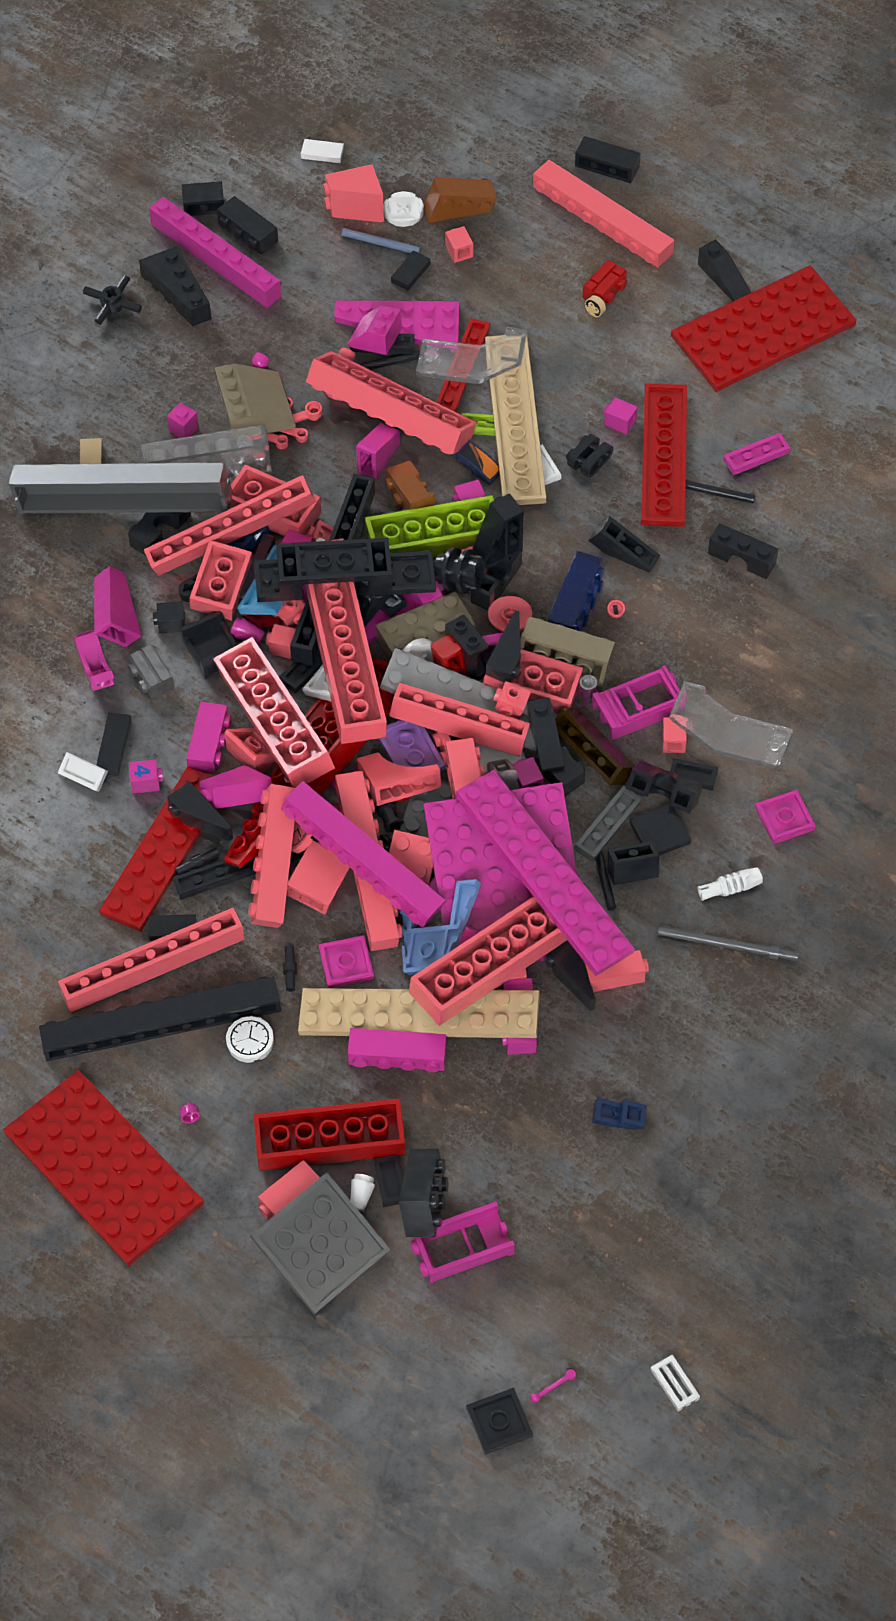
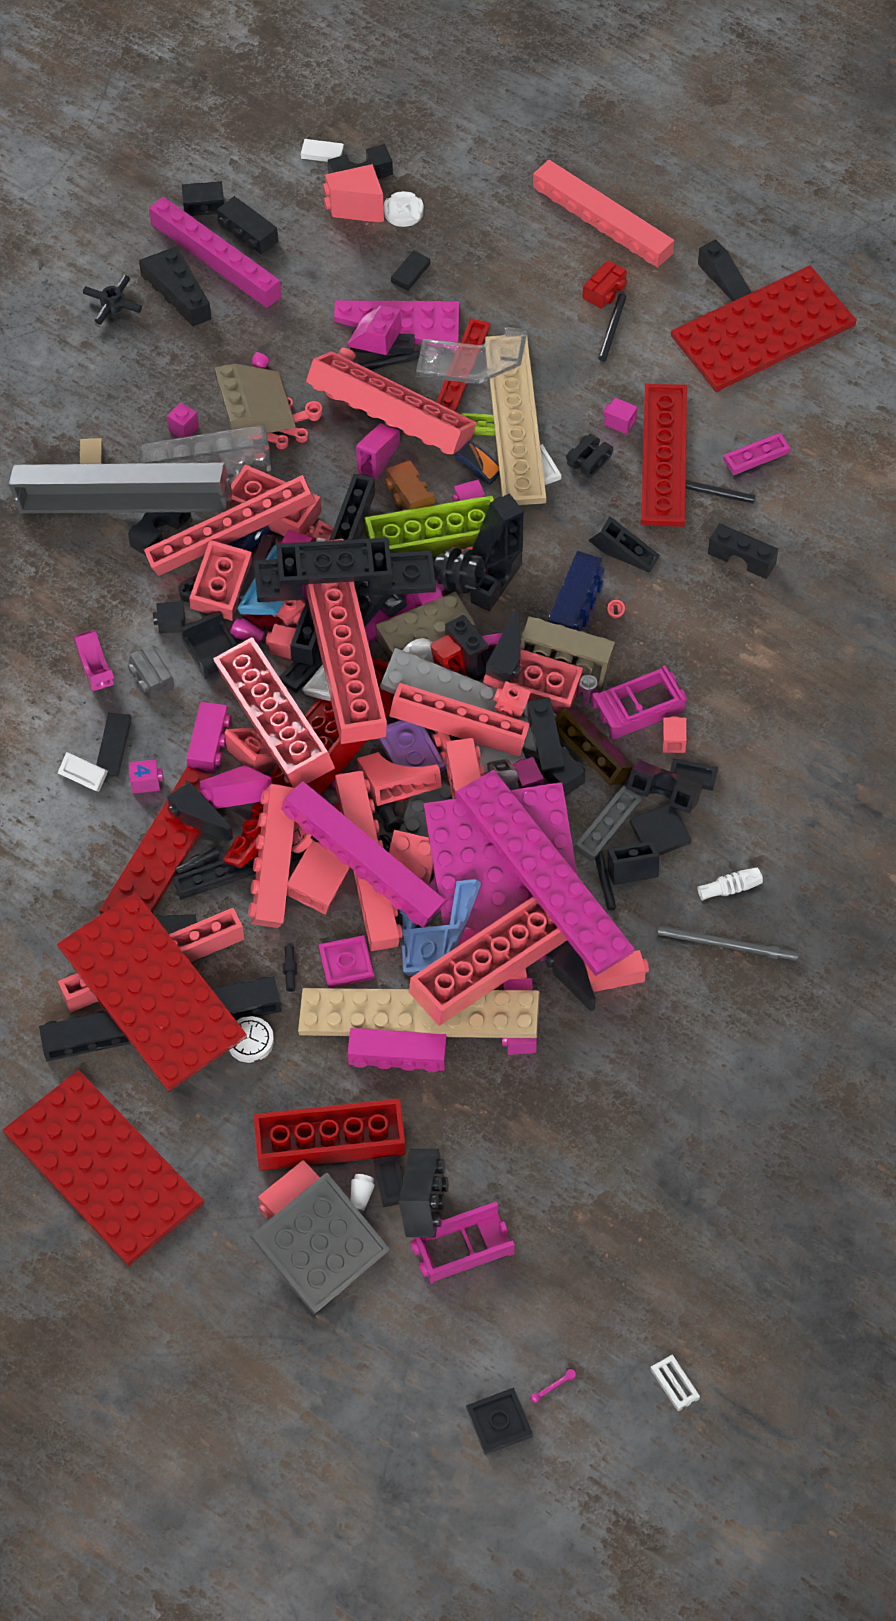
dark pink slope [94,566,142,647] -> none
dark pink hinge [180,1102,200,1124] -> none
sand blue bar [341,228,421,253] -> none
dark orange wedge [423,177,497,223] -> none
coral brick [445,226,473,263] -> none
coral dish [488,596,532,632] -> none
black brick [575,136,641,183] -> none
tan tile [585,295,606,317] -> none
dark blue slope [592,1098,647,1129] -> none
clear windscreen [669,681,793,770] -> none
dark pink tile [755,789,816,845] -> none
none -> red plate [57,892,247,1092]
none -> black arch [328,144,393,179]
none -> black bar [598,294,626,362]

